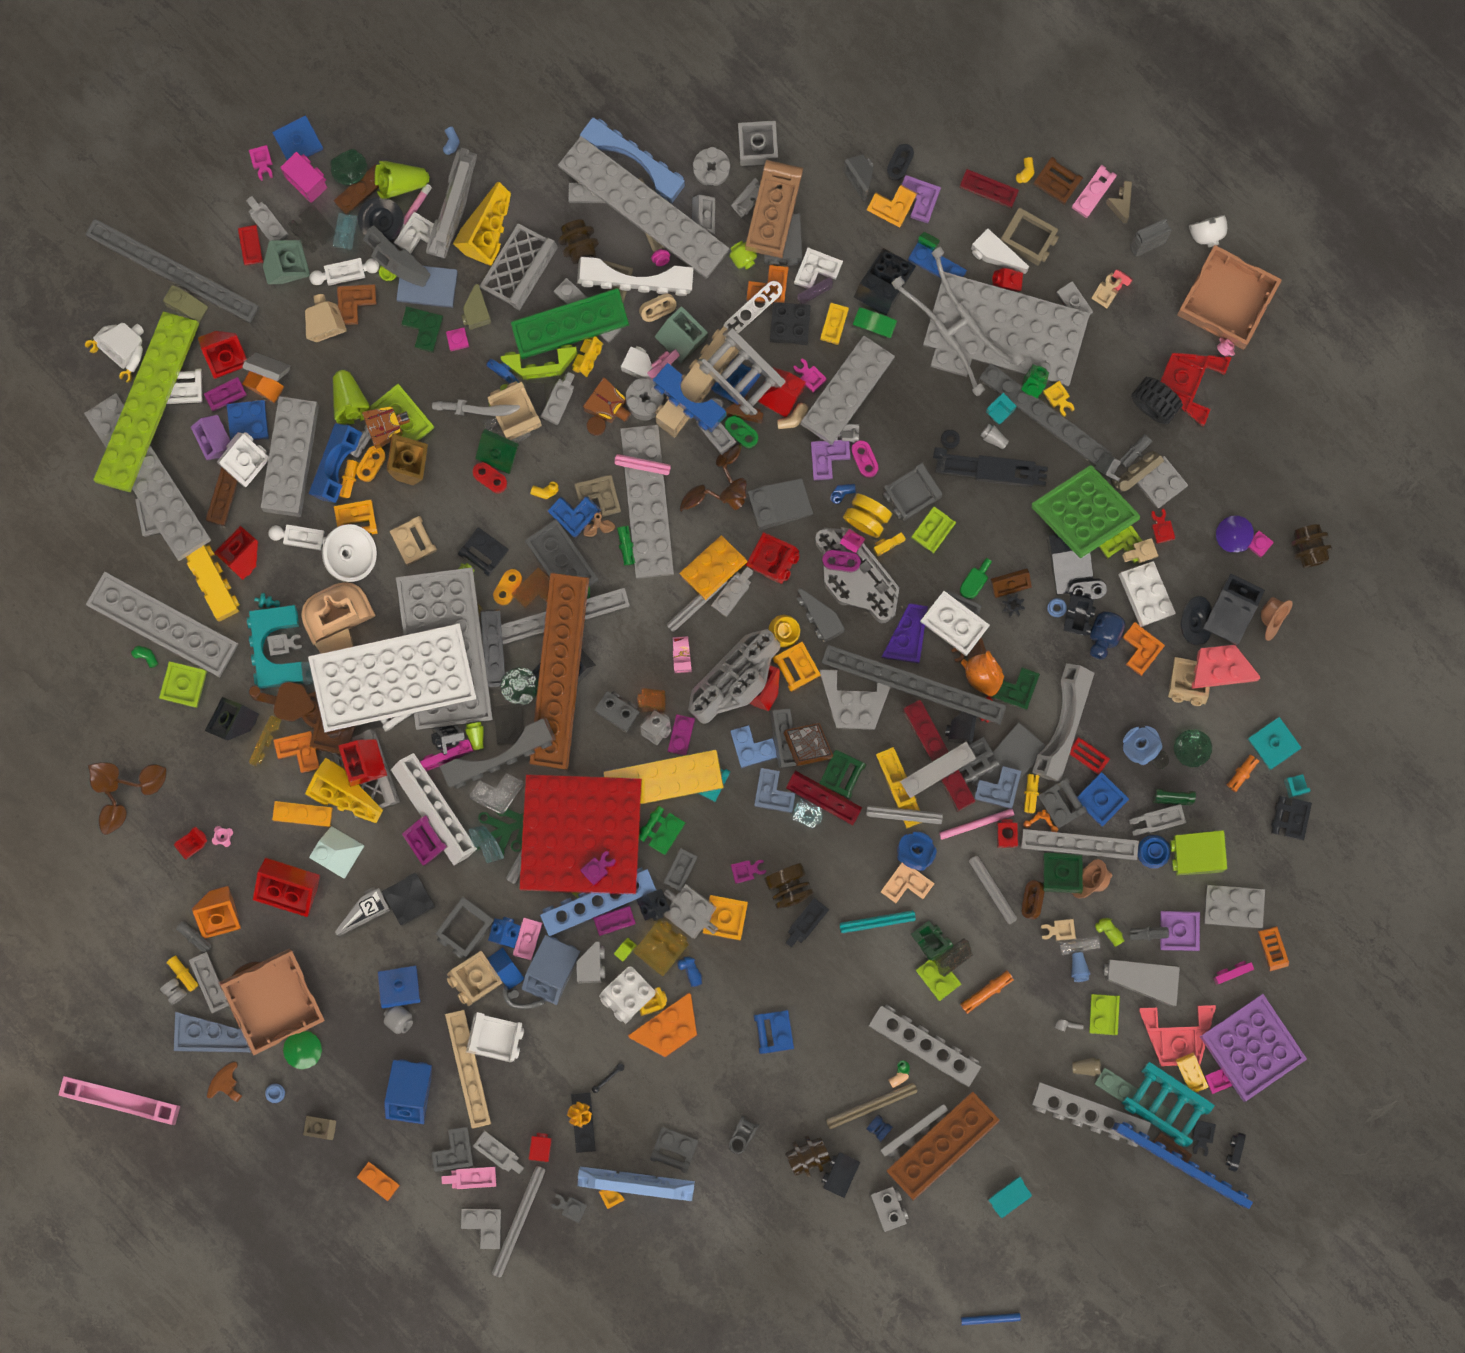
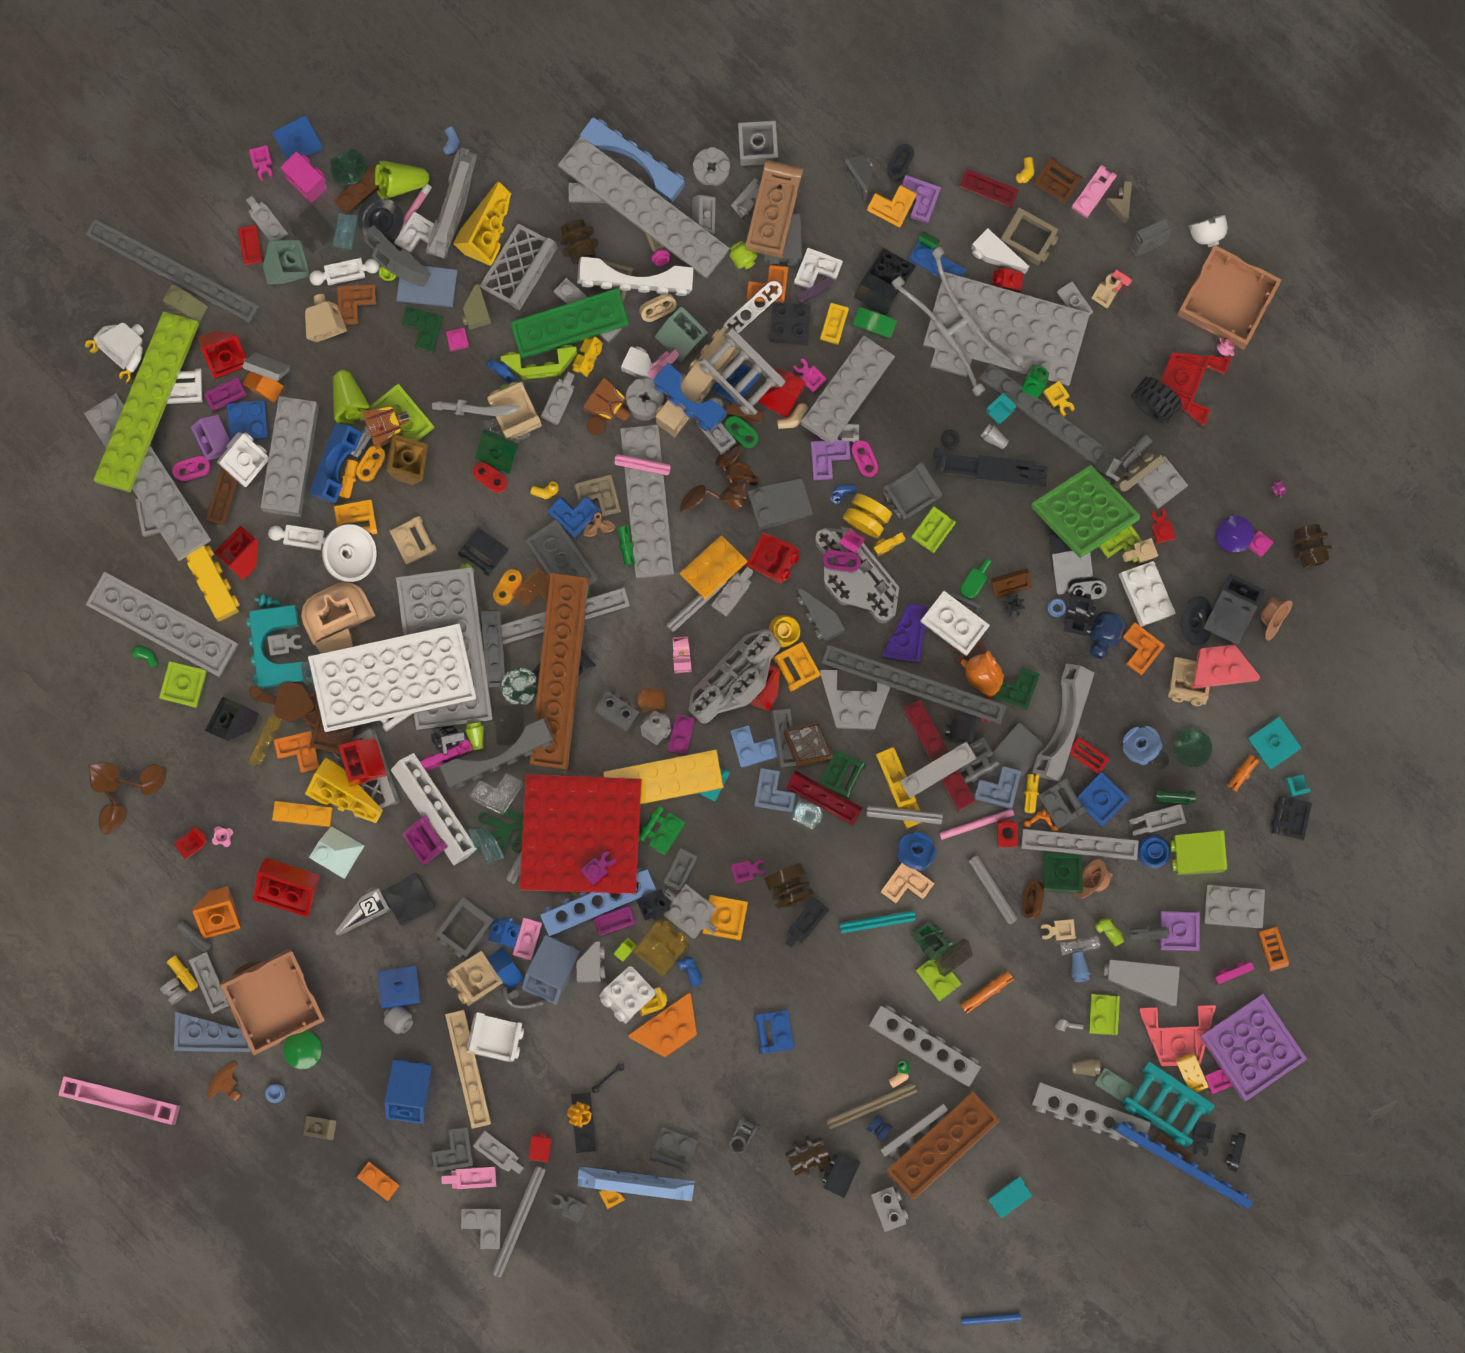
none -> dark pink plate [172,456,211,482]
none -> reddish brown plate [724,462,758,486]
none -> magenta plate [1271,479,1287,497]

